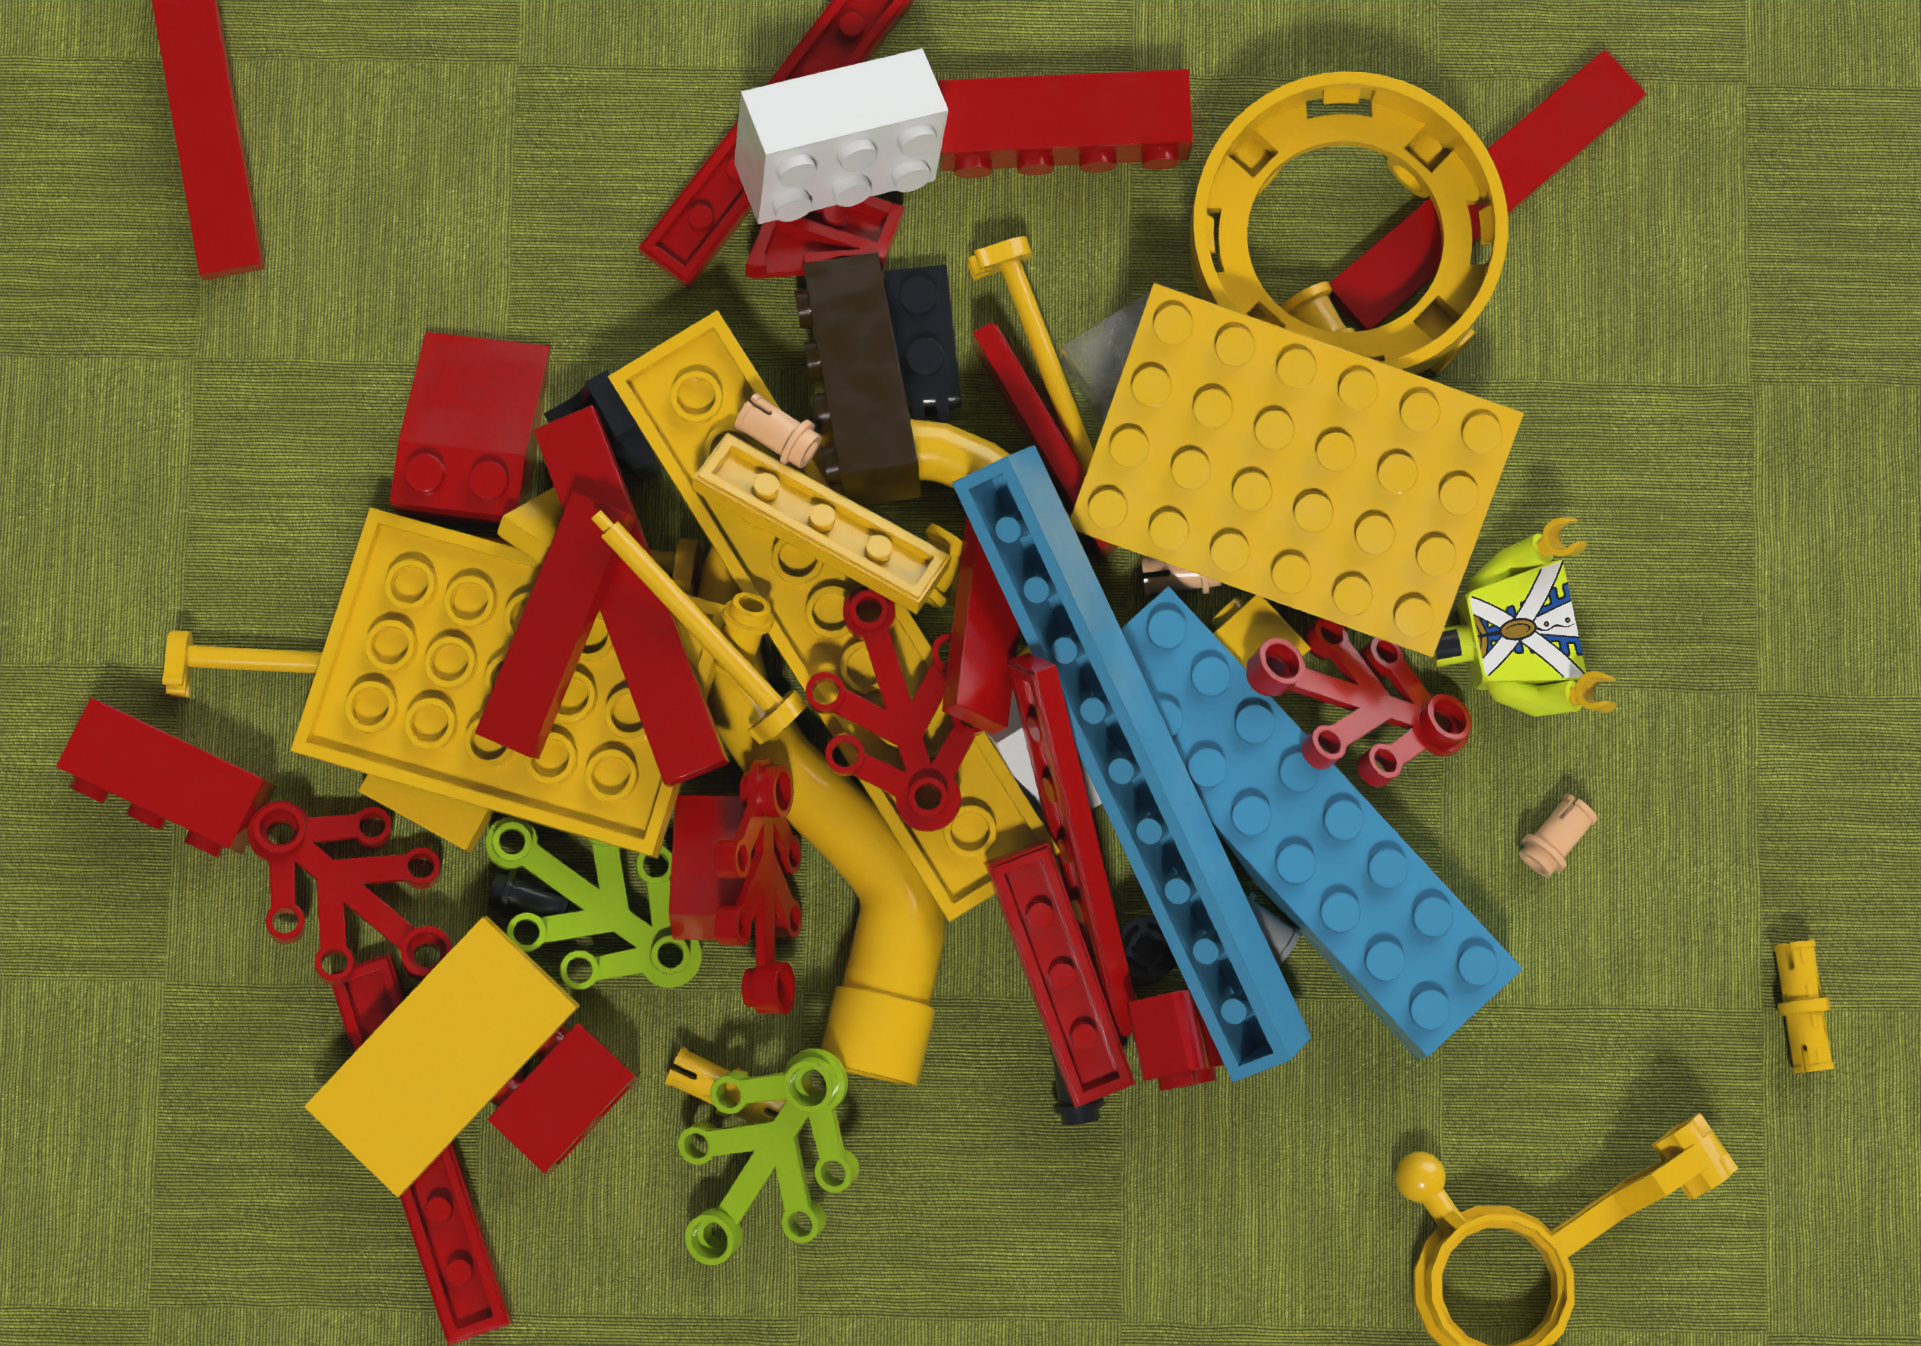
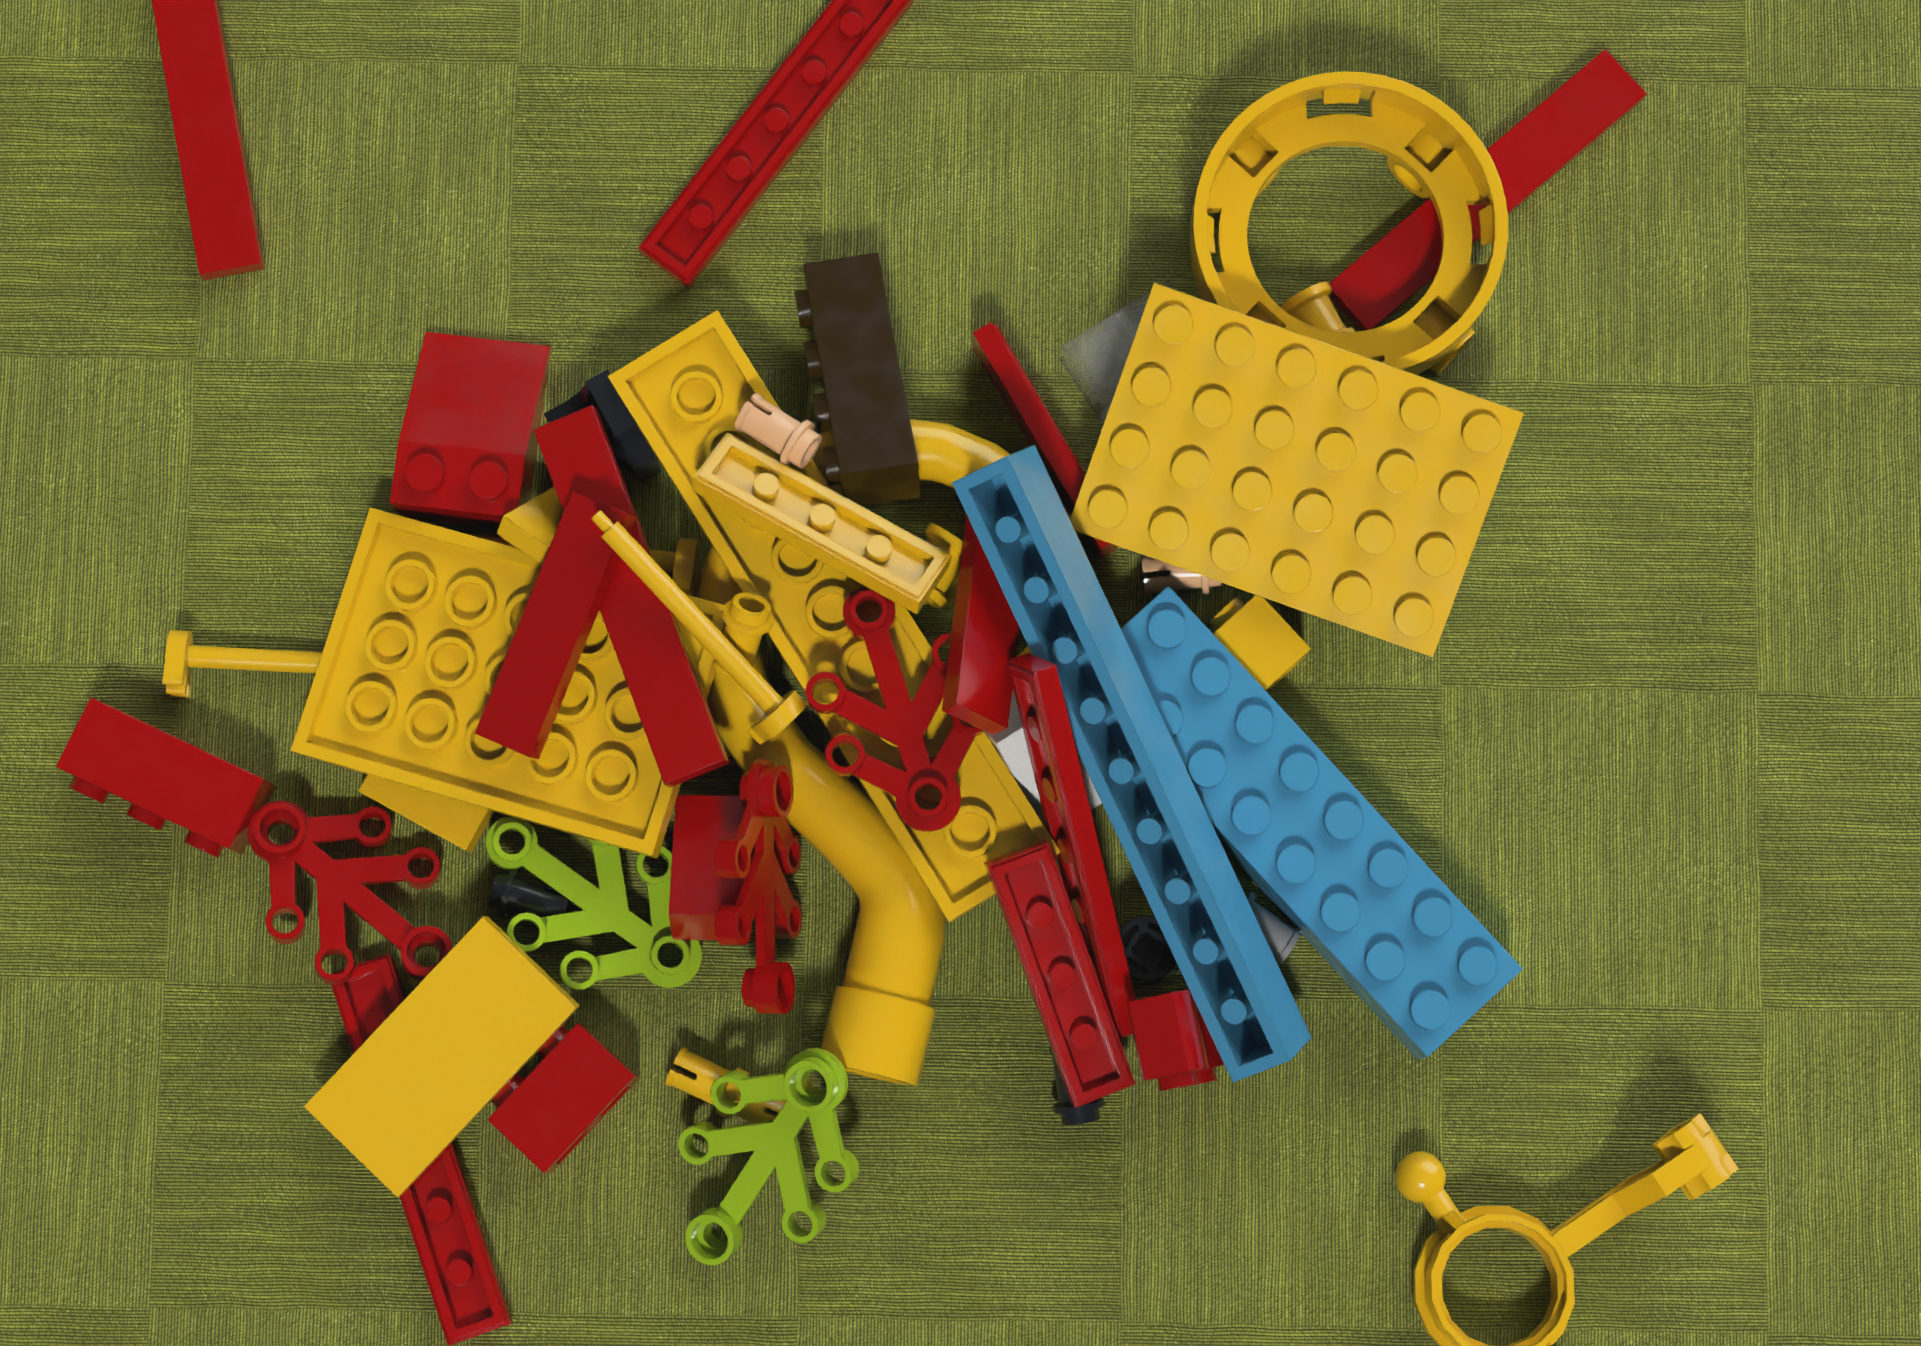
white brick [734,48,948,225] -> none
red wing [745,196,905,279] -> none
black hinge [884,264,961,424] -> none
red brick [938,69,1193,178] -> none
yellow piece [967,236,1094,474] -> none
red plant [1246,618,1472,788] -> none
torso [1431,517,1617,717] -> none
light nougat pin [1519,793,1598,878] -> none
yellow pin [1773,940,1835,1074] -> none

